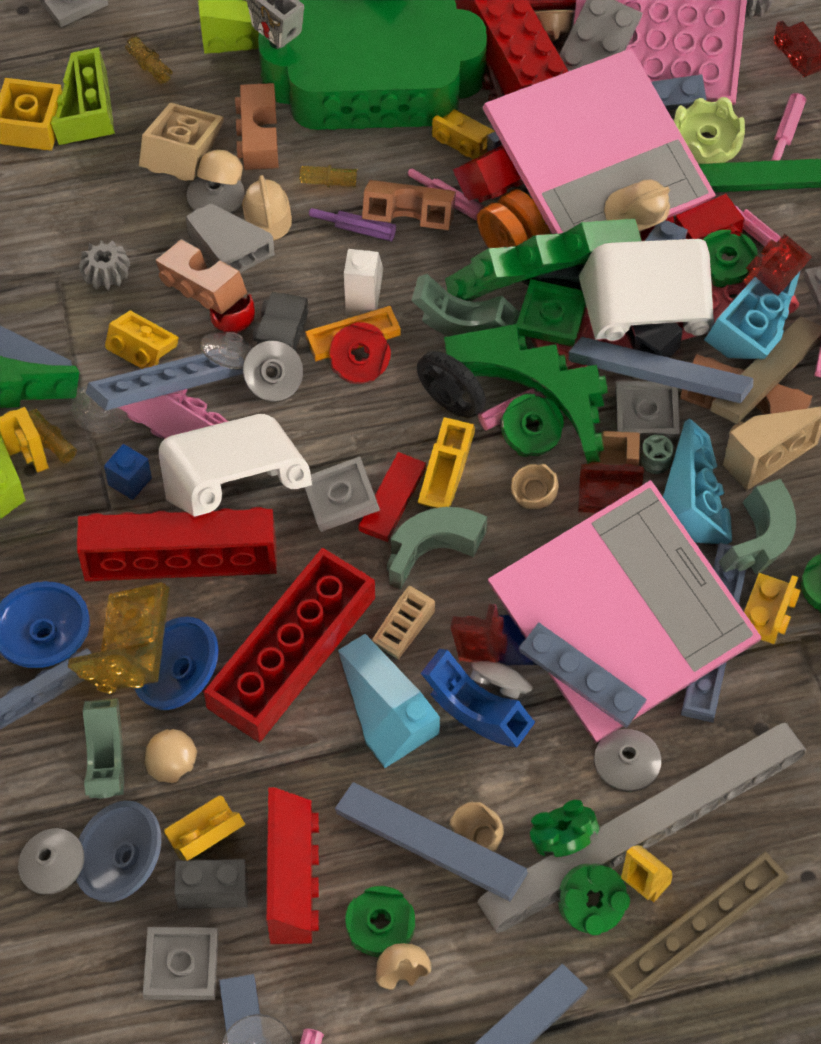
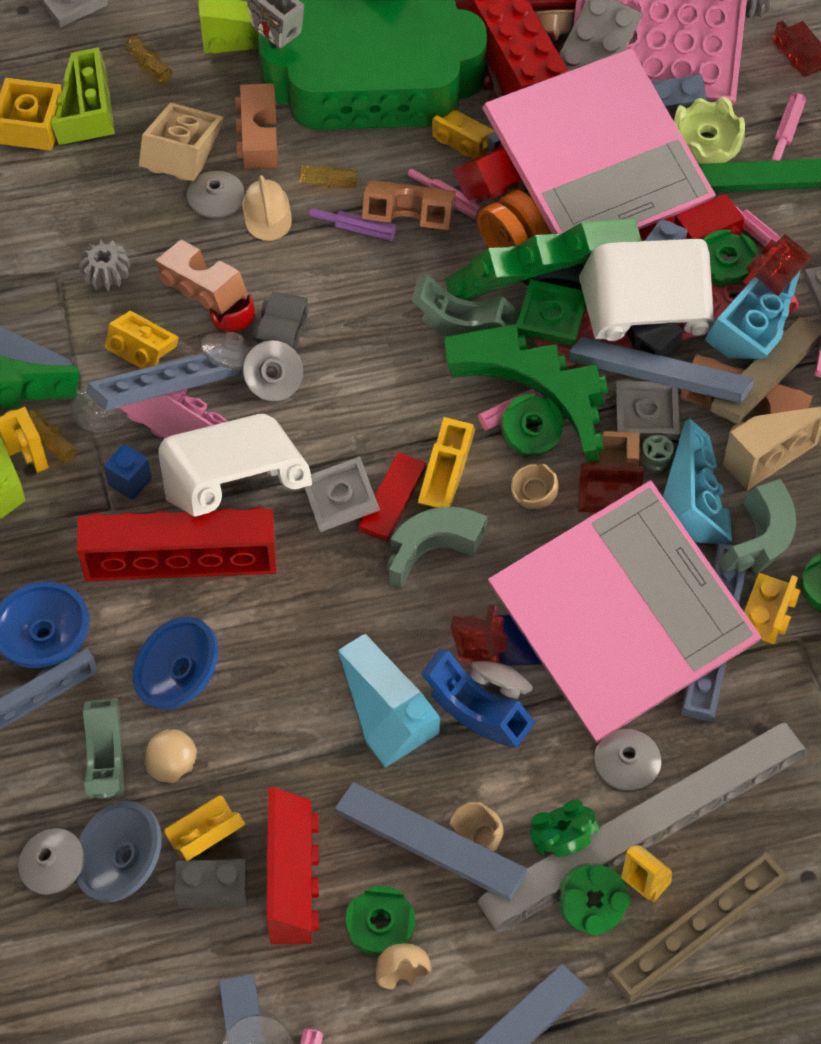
clear yellow bracket [68,582,170,693] -> none
light grey plate [143,927,219,1000] -> none
light grey slope [186,203,275,273] -> none
tan hair [197,149,243,185] -> none
red brick [204,548,376,743] -> none
light orange plate [305,306,401,362] -> none
red plate [329,322,391,384] -> none
white slope [344,249,383,317] -> none
tan slope [372,586,435,659] -> none
black wheel [417,351,486,418] -> none
sand blue plate [519,622,647,728] -> none
tan piece [604,179,670,232] -> none

